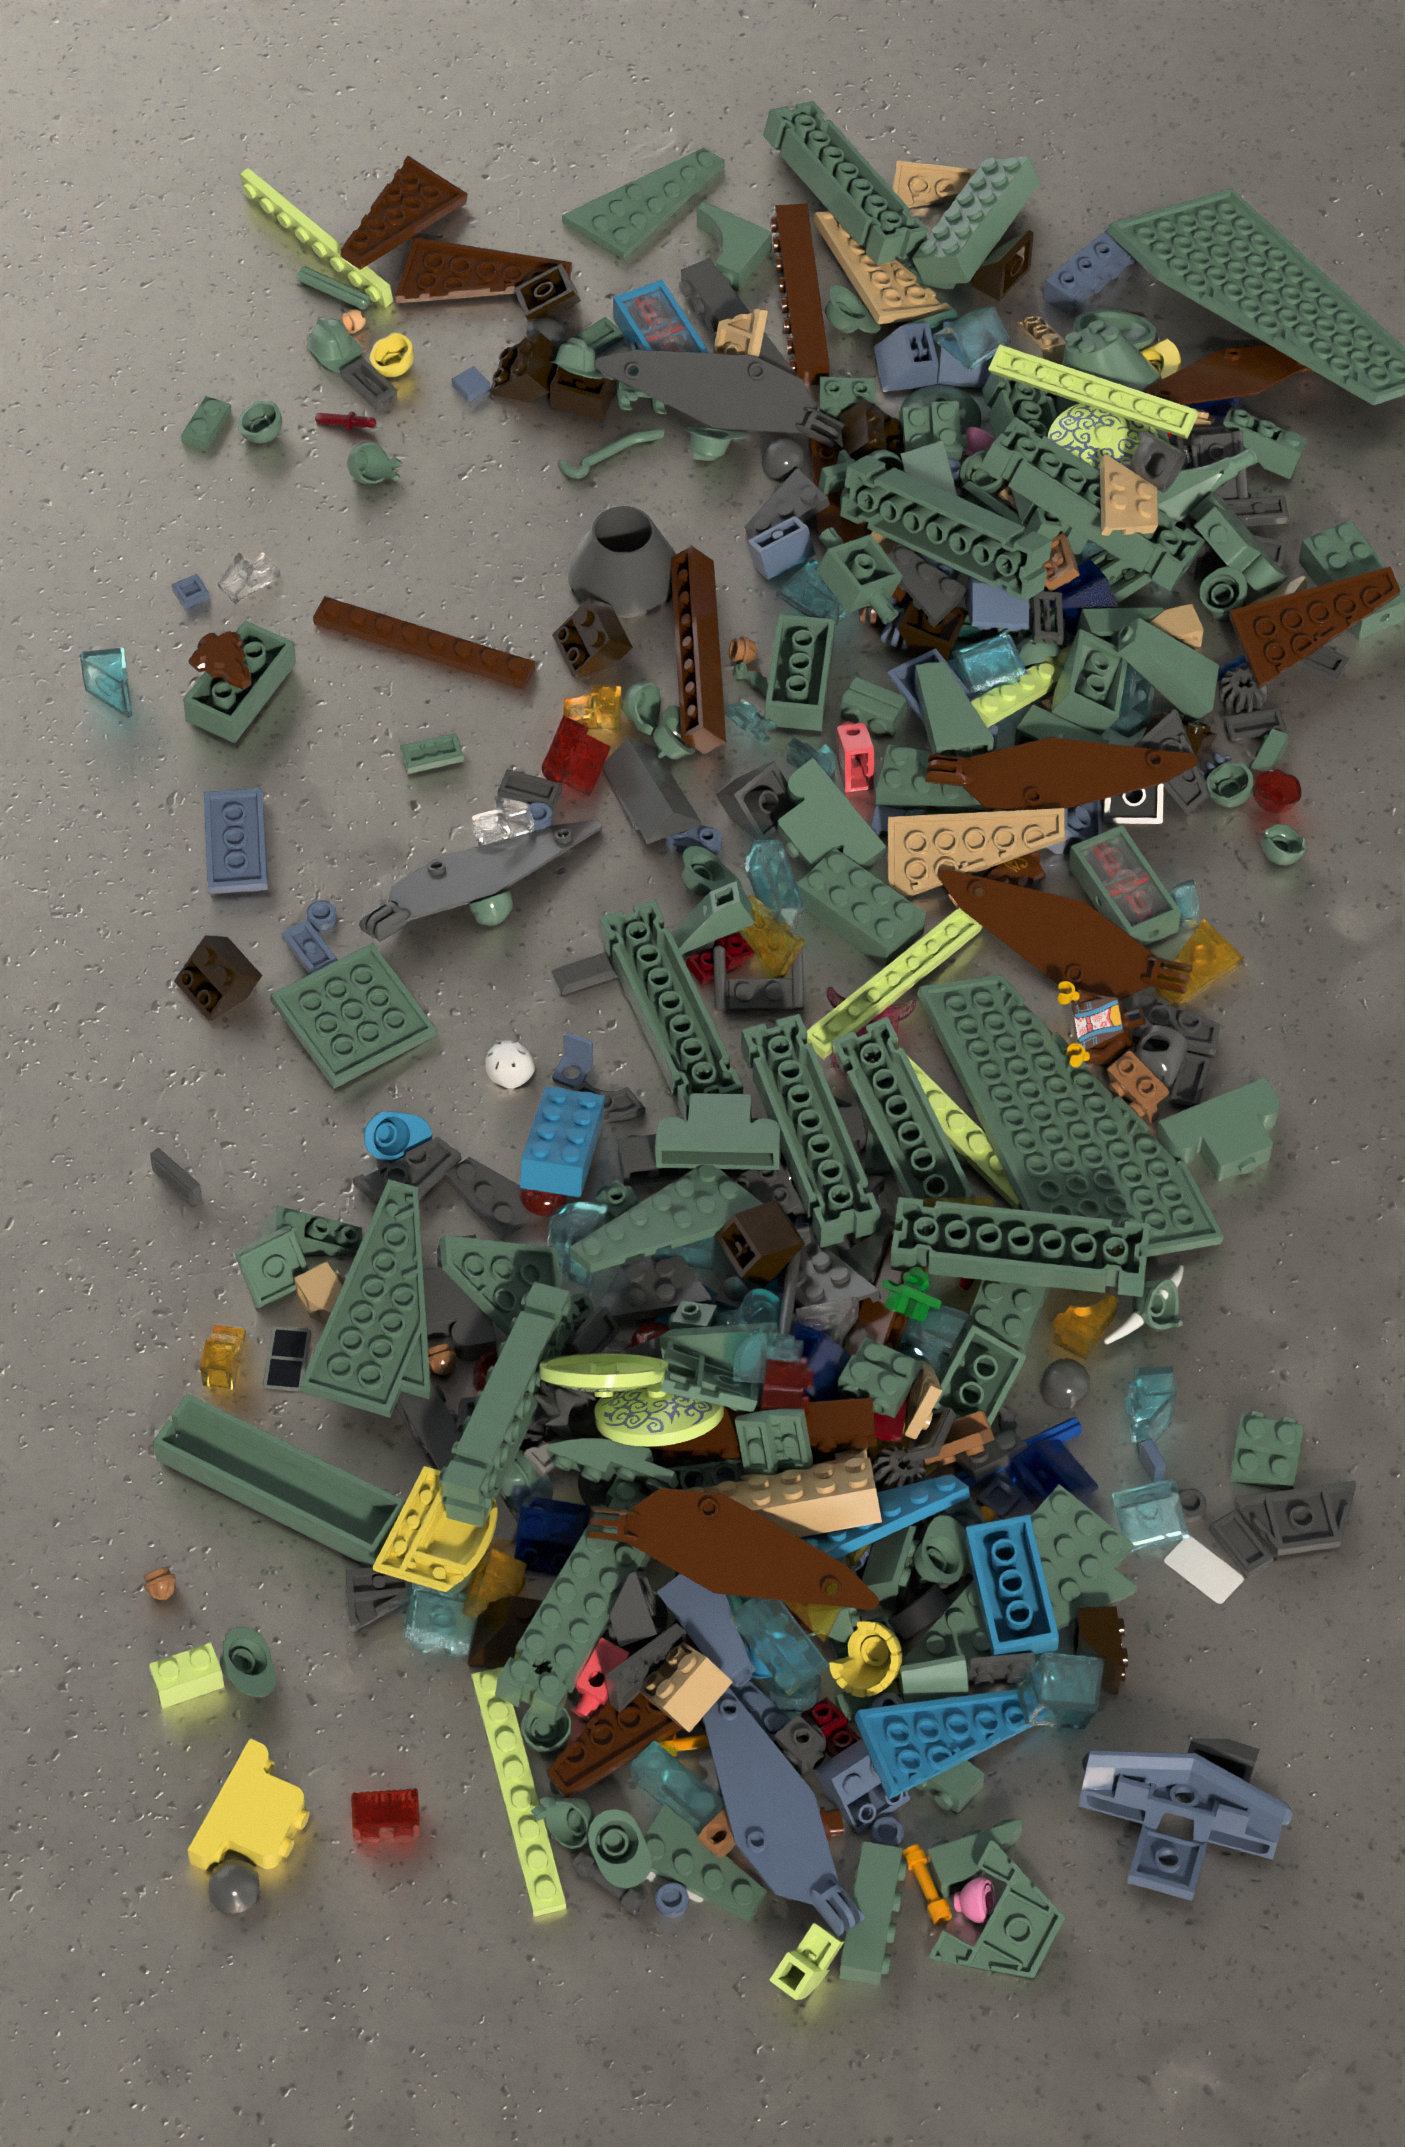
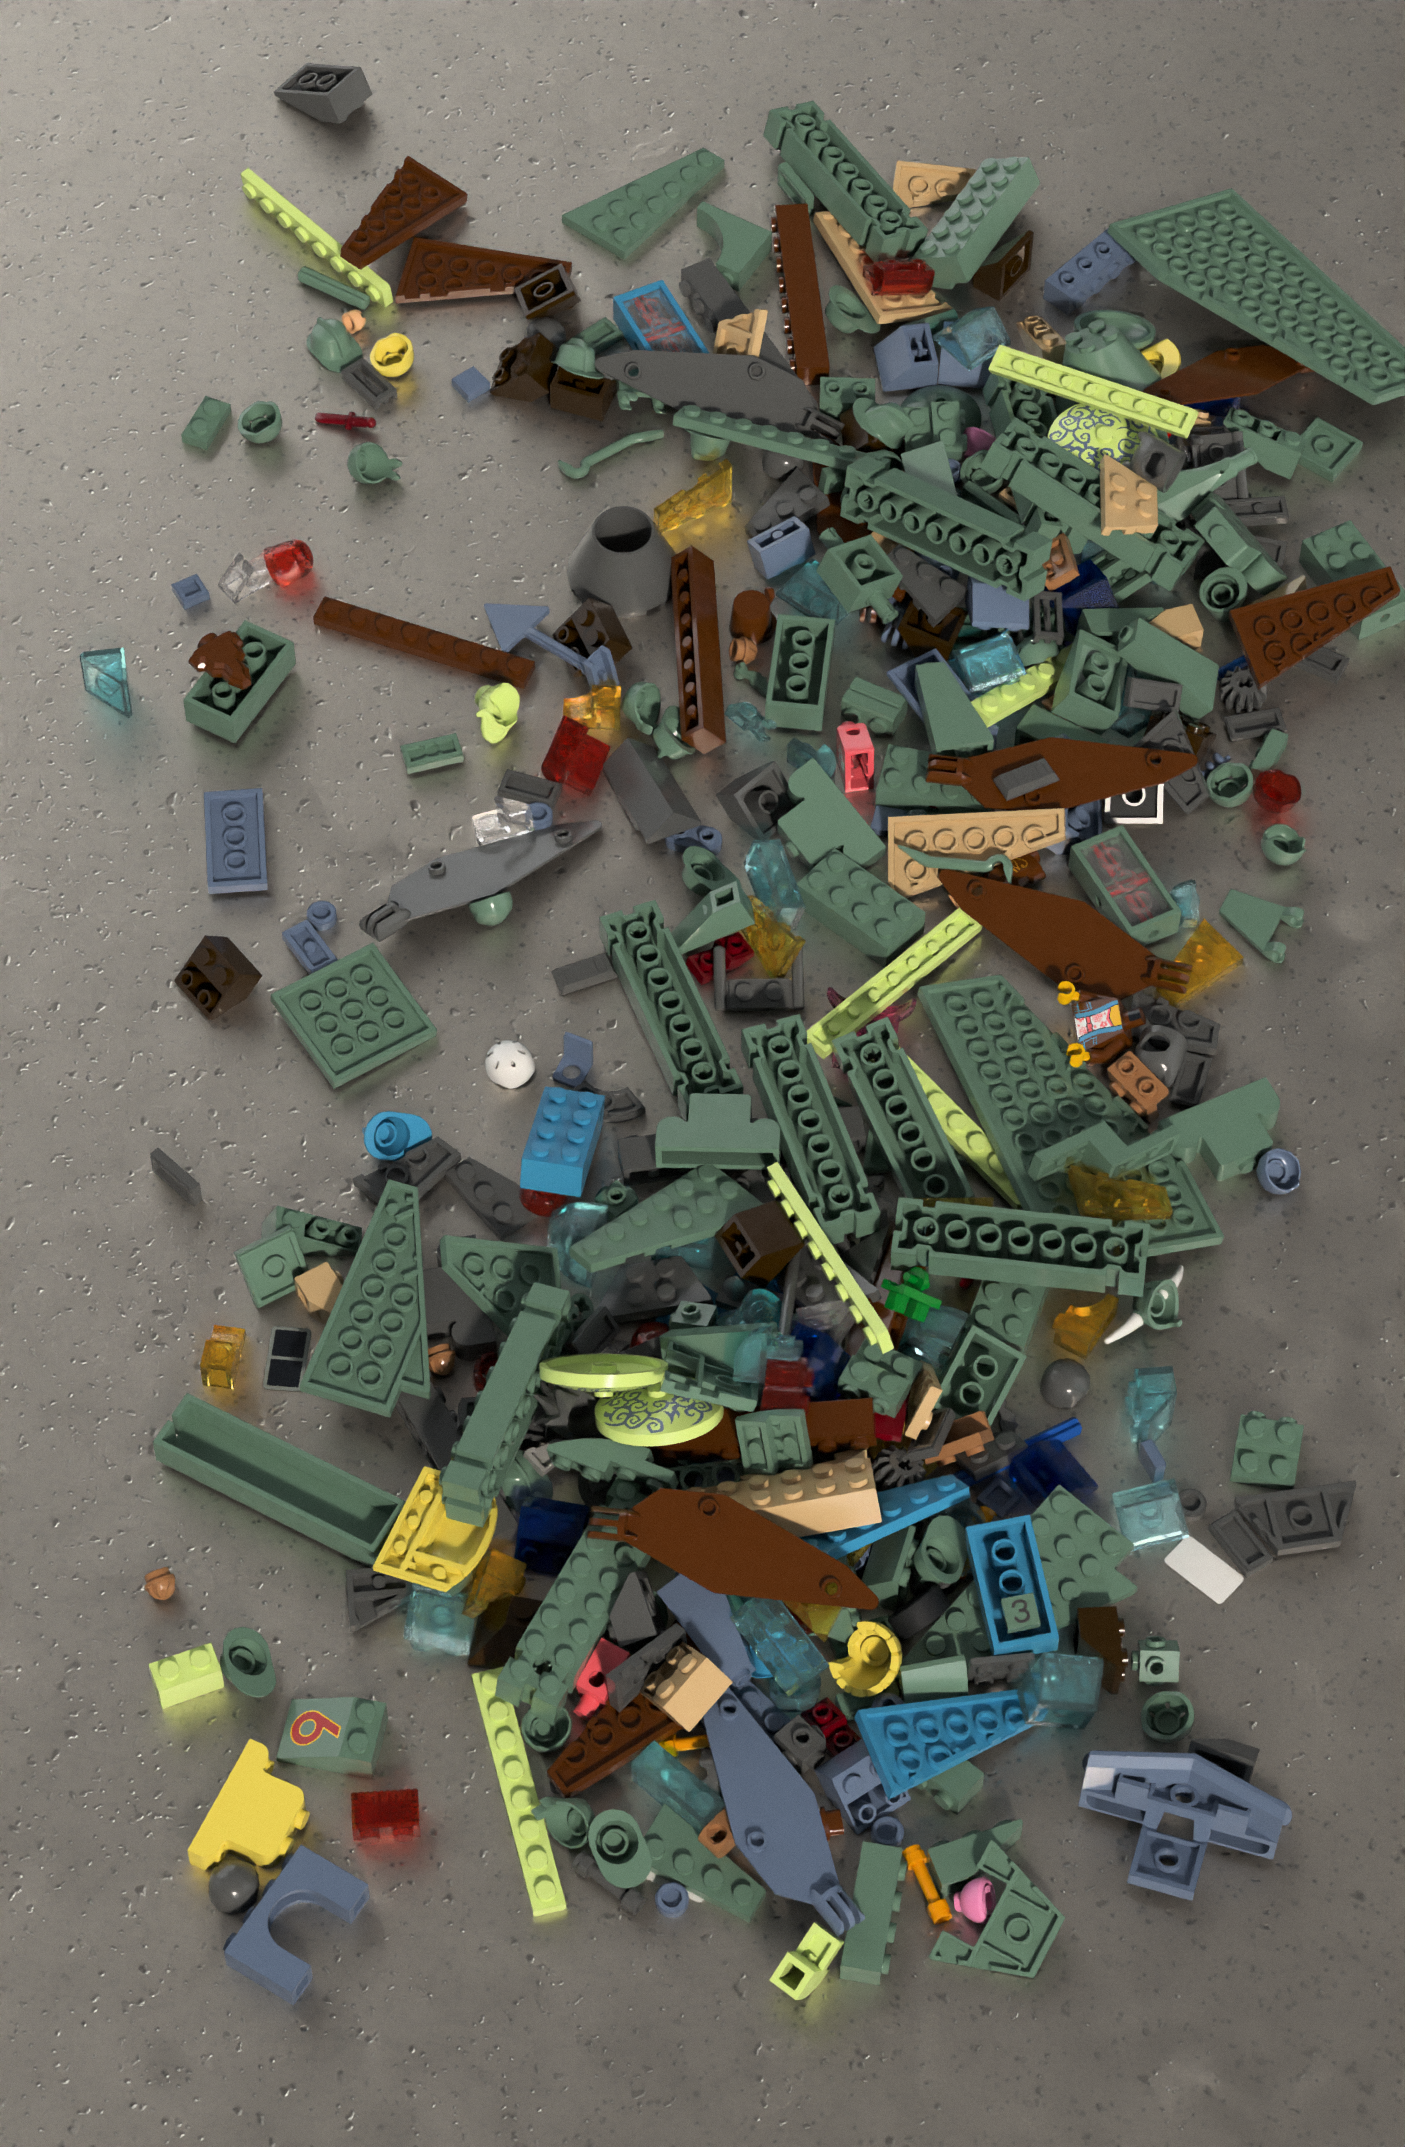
none -> sand blue arch [223,1845,370,2006]
none -> clear red hair [263,539,314,588]
none -> dark grey slope [274,63,372,124]
none -> sand green slope [276,1697,388,1779]
none -> yellowish green hair [475,683,520,743]
none -> sand blue piece [484,603,621,705]
none -> clear yellow wing [654,458,732,533]
none -> sand green plate [673,405,891,471]
none -> reddish brown hat [729,586,777,645]
none -> yellowish green plate [767,1162,894,1354]
none -> sand green tile [777,161,814,216]
none -> sand green piece [852,398,914,449]
none -> clear red brick [862,259,935,296]
none -> sand green piece [898,845,1013,884]
none -> dark grey tile [993,758,1059,801]
none -> sand green tile [1000,1593,1041,1633]
none -> sand green bracket [1027,1121,1181,1185]
none -> clear yellow wing [1067,1165,1173,1220]
none -> dark grey tile [1123,677,1183,713]
none -> sand green brick [1131,1636,1180,1686]
none -> sand green helmet [1141,1691,1194,1744]
none -> sand green flag [1219,889,1304,964]
none -> sand blue hair [1256,1148,1301,1195]
none -> sand green tile [1298,417,1363,482]

